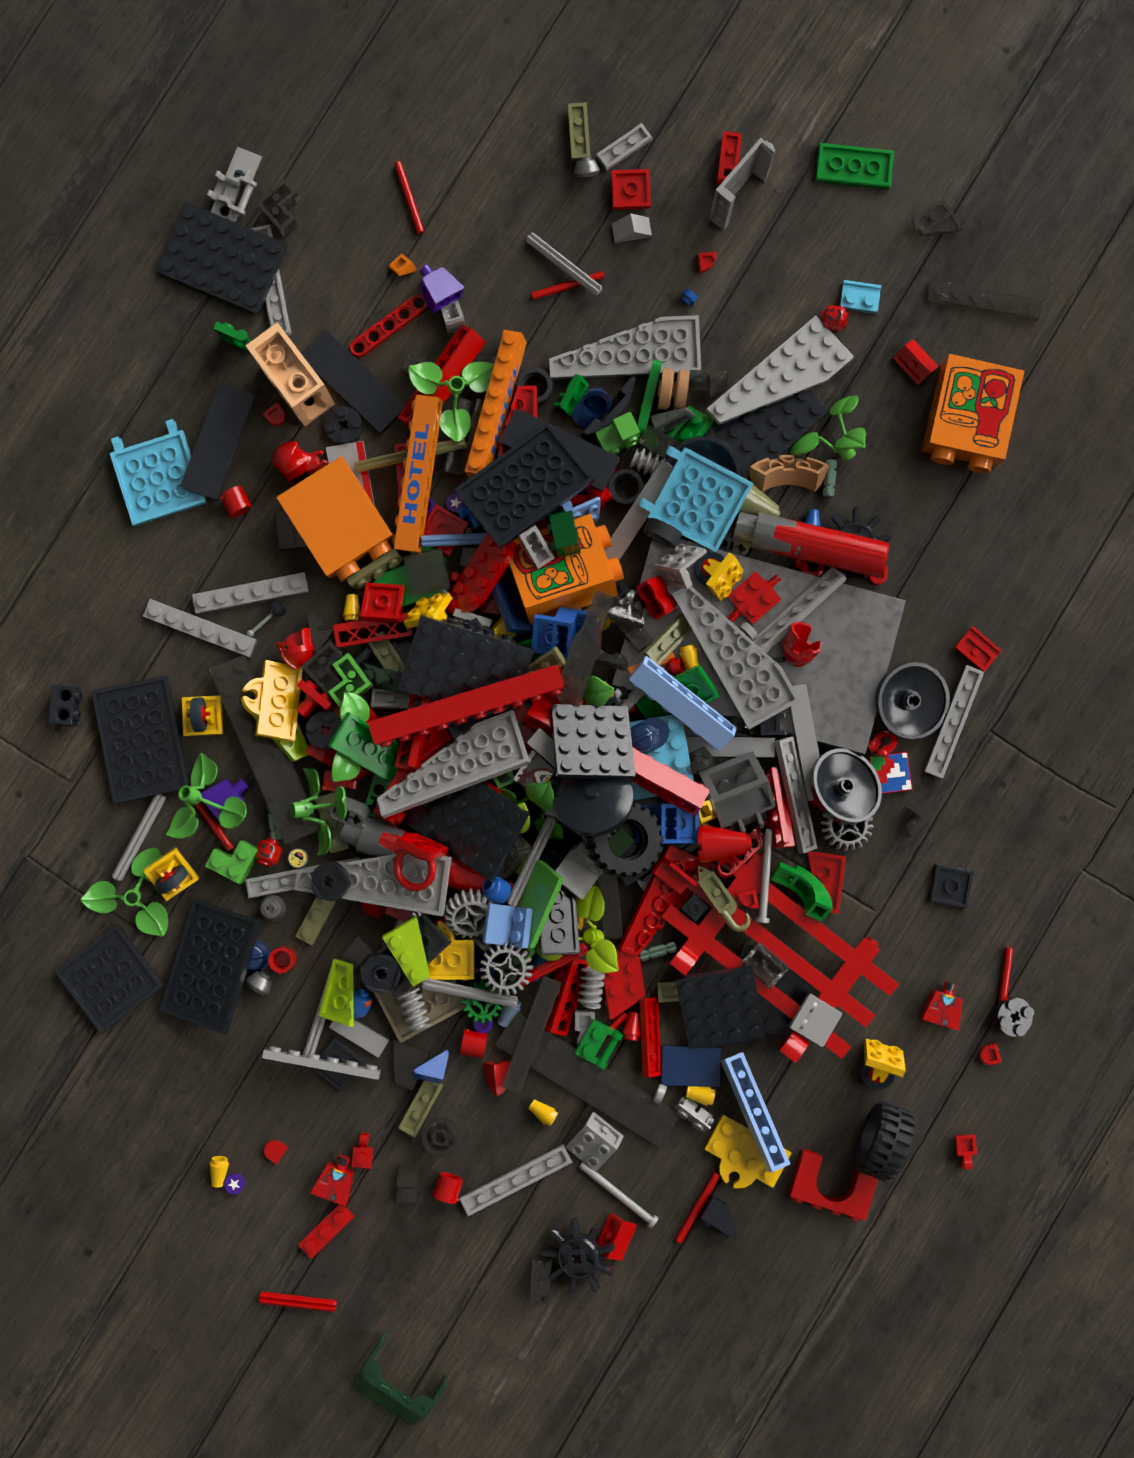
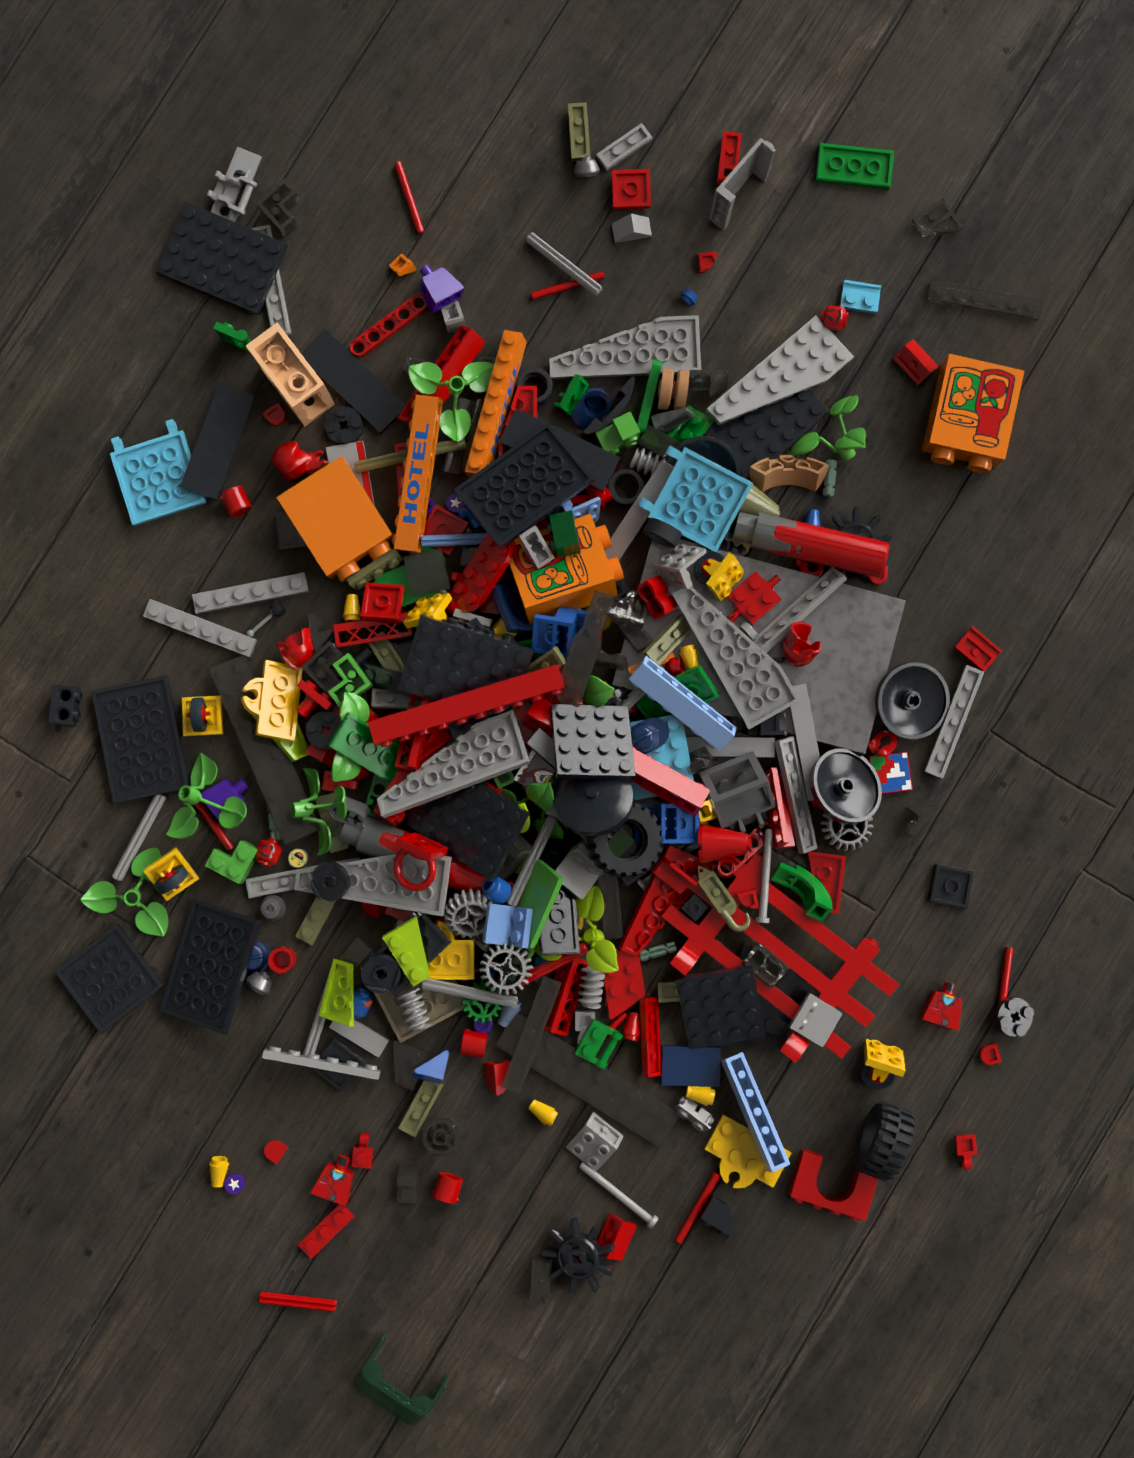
light grey tile [459,1144,572,1216] -> none
light grey tile [652,1084,667,1105] -> none

